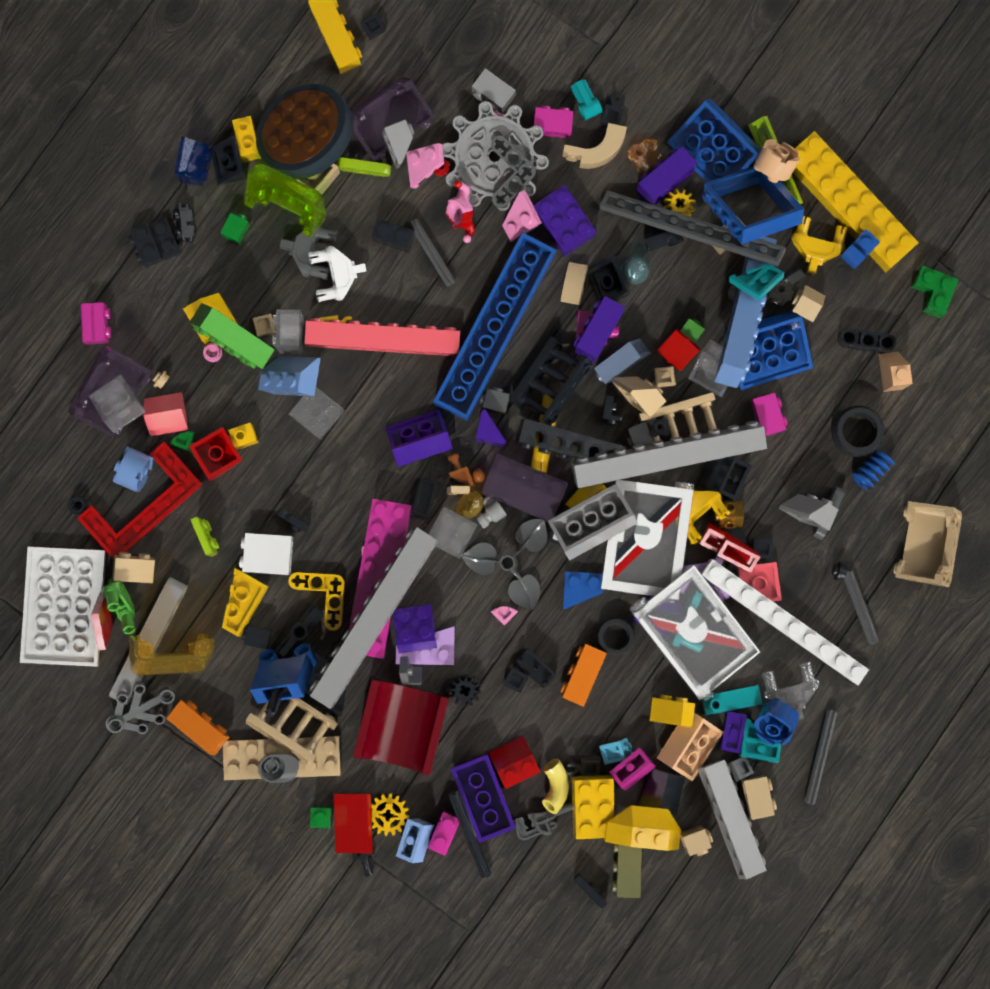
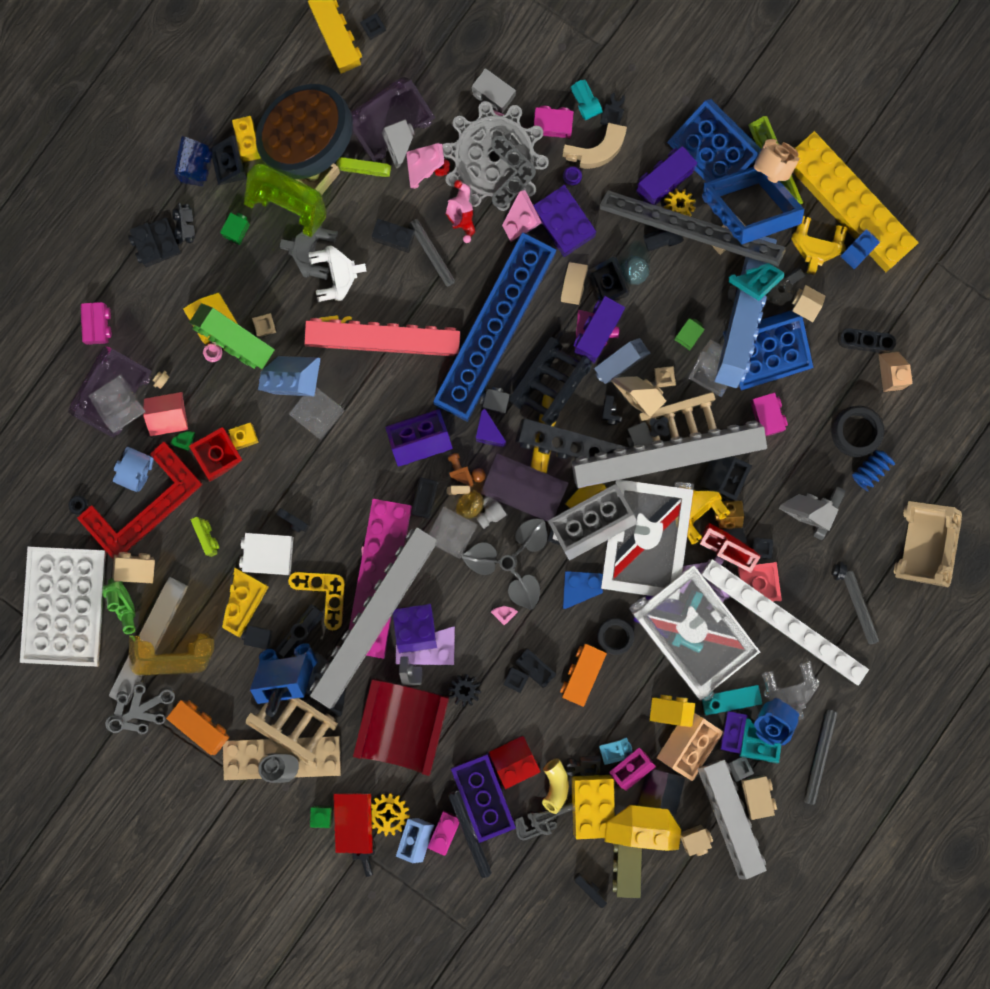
tile [91,591,114,650] -> none
clear brick [272,310,304,354] -> none
clear orange plate [628,139,664,175] -> none
red piece [657,329,701,372] -> none
green brick [911,266,959,318] -> none
none -> dark purple plate [563,166,582,186]

